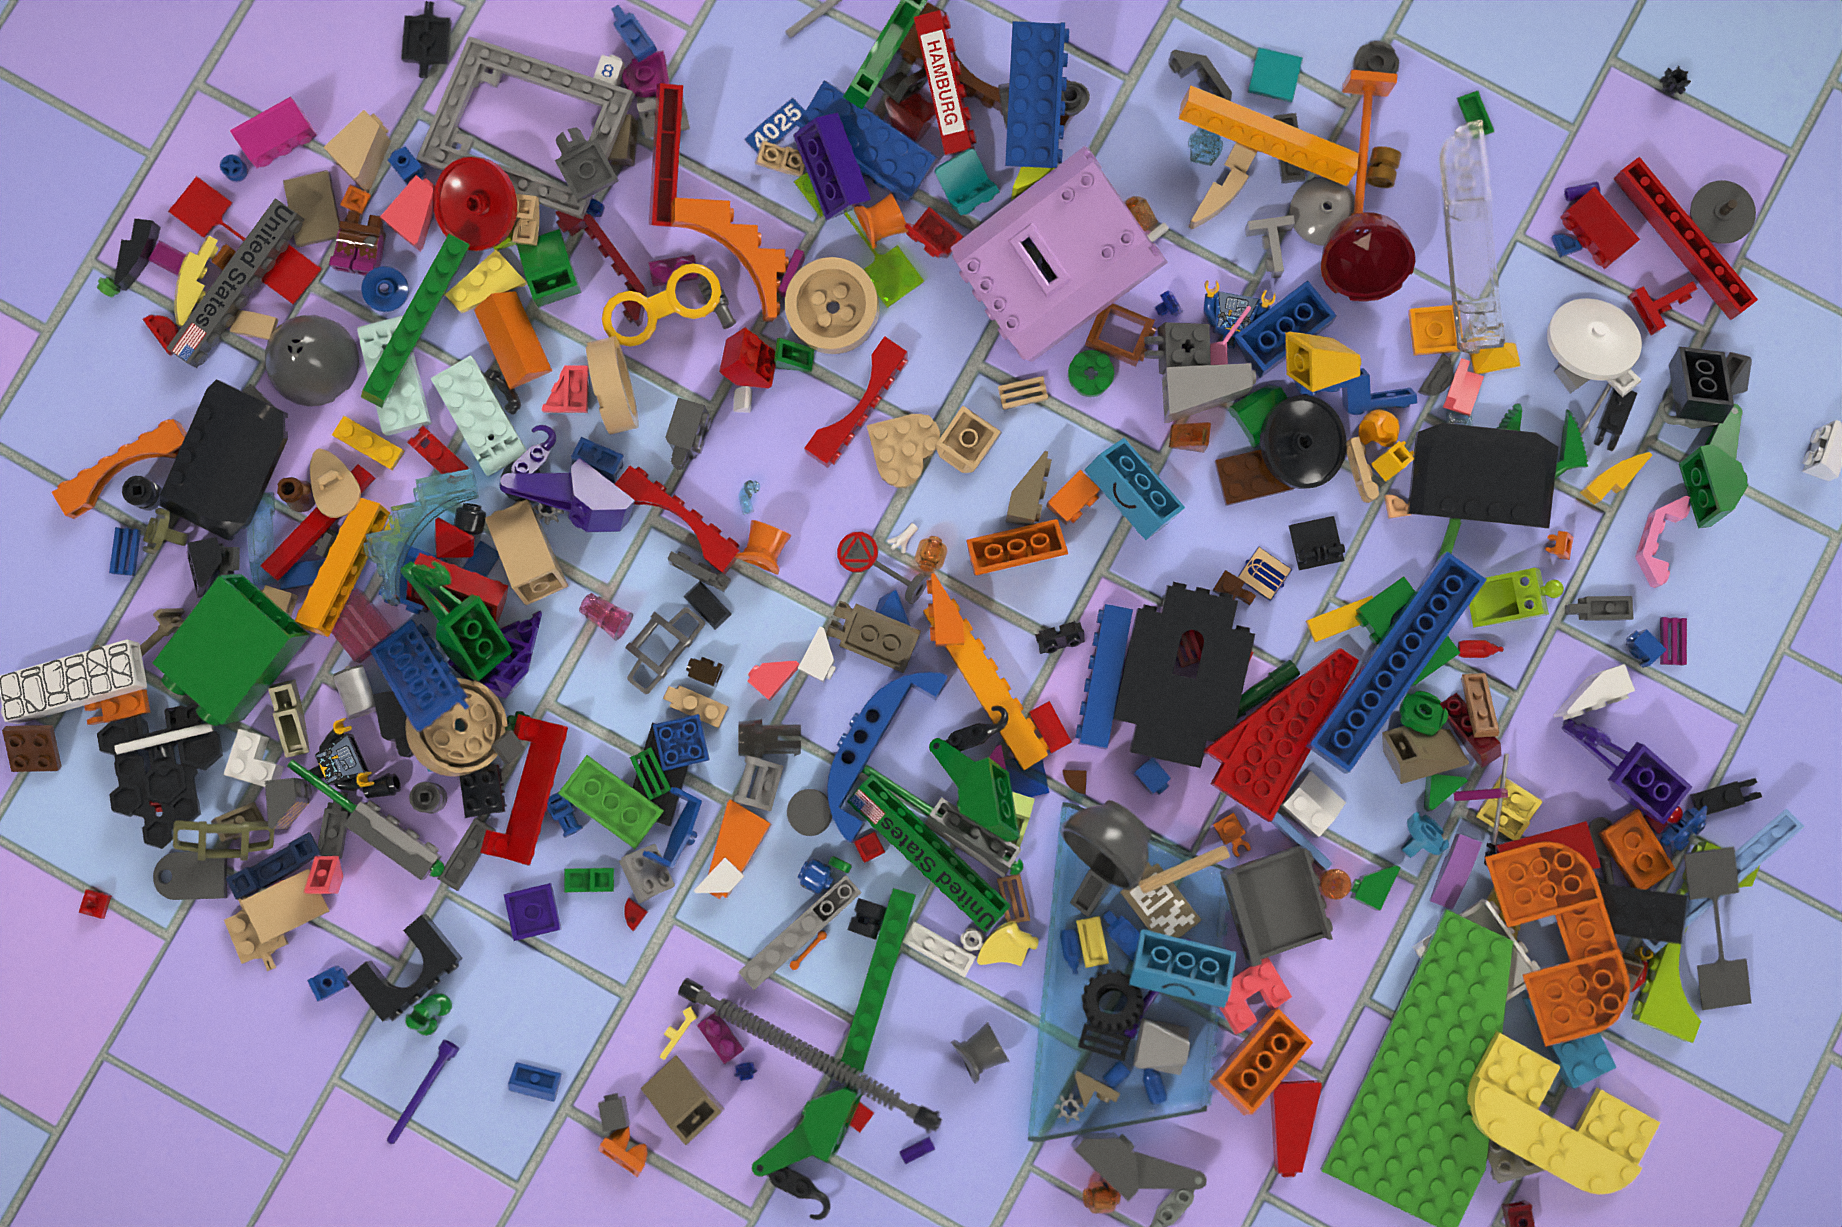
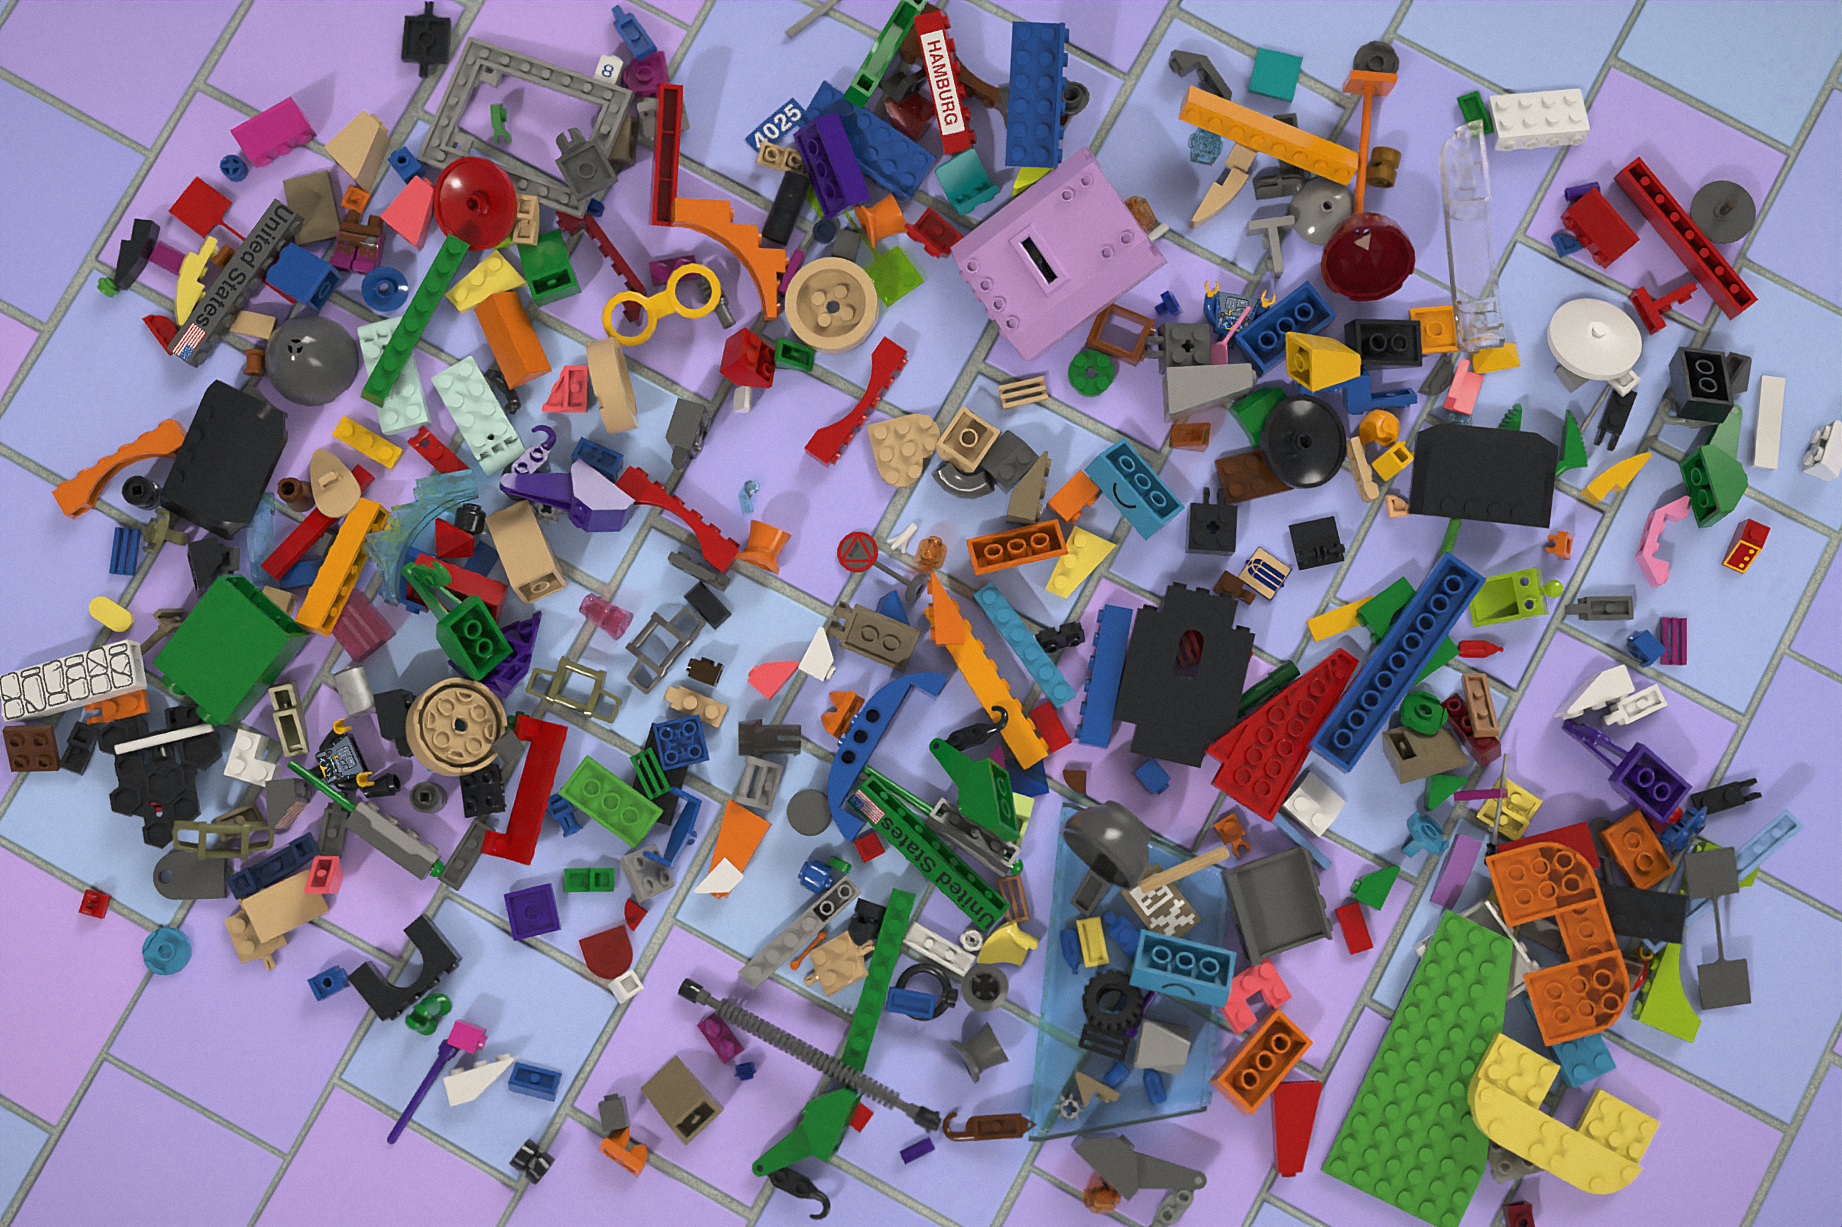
blue bracket [370,619,469,732] -> none
light yellow piece [659,1006,698,1060] -> none
clear orange head [1318,868,1351,900] -> none
black gear [1659,66,1691,97] -> none
none -> black slope [58,721,100,776]
none -> light yellow tile [89,596,134,633]
none -> dark azure tile [142,927,192,975]
none -> dark orange bush [243,349,265,377]
none -> blue slope [265,242,343,315]
none -> white slope [443,1053,518,1106]
none -> dark pink brick [446,1019,488,1054]
none -> green plate [490,103,512,144]
none -> black wheel [509,1138,556,1185]
none -> olive bar [526,656,622,724]
none -> clear red tile [579,924,633,979]
none -> white slope [608,969,645,1004]
none -> black piece [761,170,812,246]
none -> tan plate [803,931,875,997]
none -> dark blue tile [813,220,836,244]
none -> orange tile [821,690,865,739]
none -> dark grey brick [831,227,861,263]
none -> blue tile [885,986,937,1020]
none -> black piece [896,963,958,1021]
none -> dark grey cylinder [931,462,995,499]
none -> reddish brown plate [942,1112,1037,1142]
none -> dark grey hat [961,964,1009,1011]
none -> dark azure arch [972,581,1077,710]
none -> dark grey slope [979,430,1040,495]
none -> light yellow wing [1045,526,1117,599]
none -> black hinge [1185,487,1238,556]
none -> dark grey arm [1252,173,1304,200]
none -> red tile [1334,902,1374,955]
none -> black slope [1344,319,1422,371]
none -> white bracket [1488,89,1590,151]
none -> light grey tile [1518,918,1565,954]
none -> white hinge [1599,684,1668,727]
none -> red slope [1721,519,1771,574]
none -> white tile [1751,375,1786,470]

